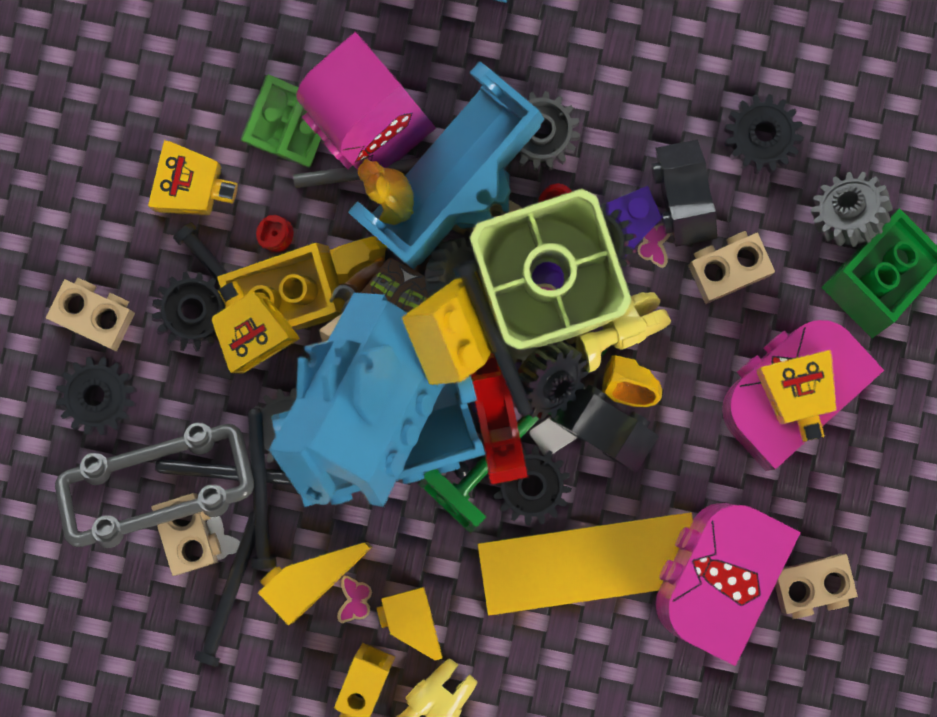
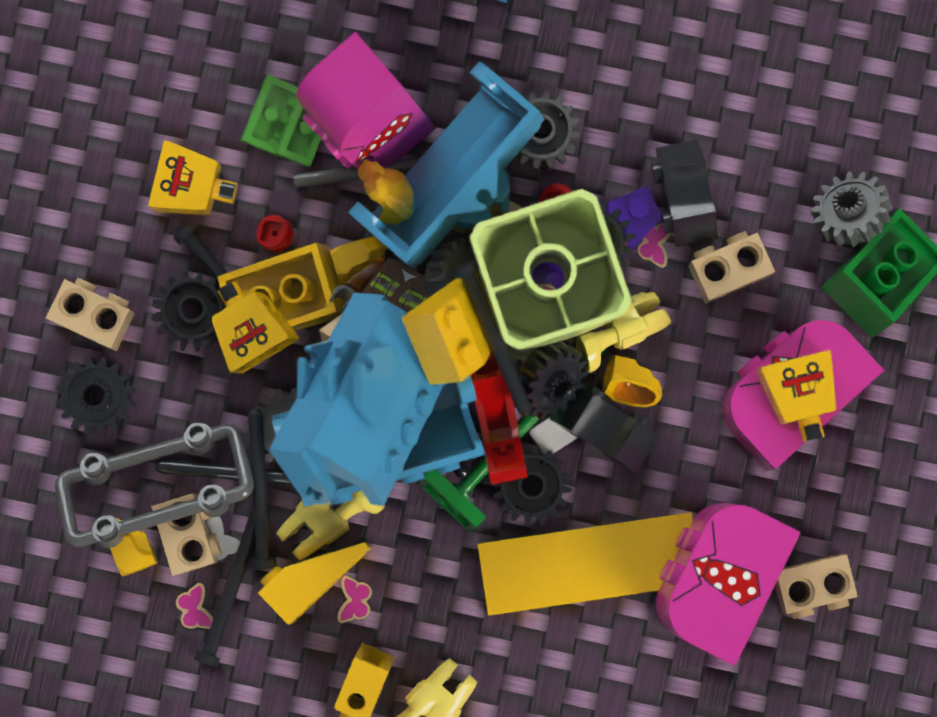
yellow slope [377,587,443,660] -> none
black gear [724,94,803,174] -> none
none -> yellow rock [110,518,158,576]
none -> dark pink sticker [176,583,213,629]
none -> light yellow piece [276,491,385,561]

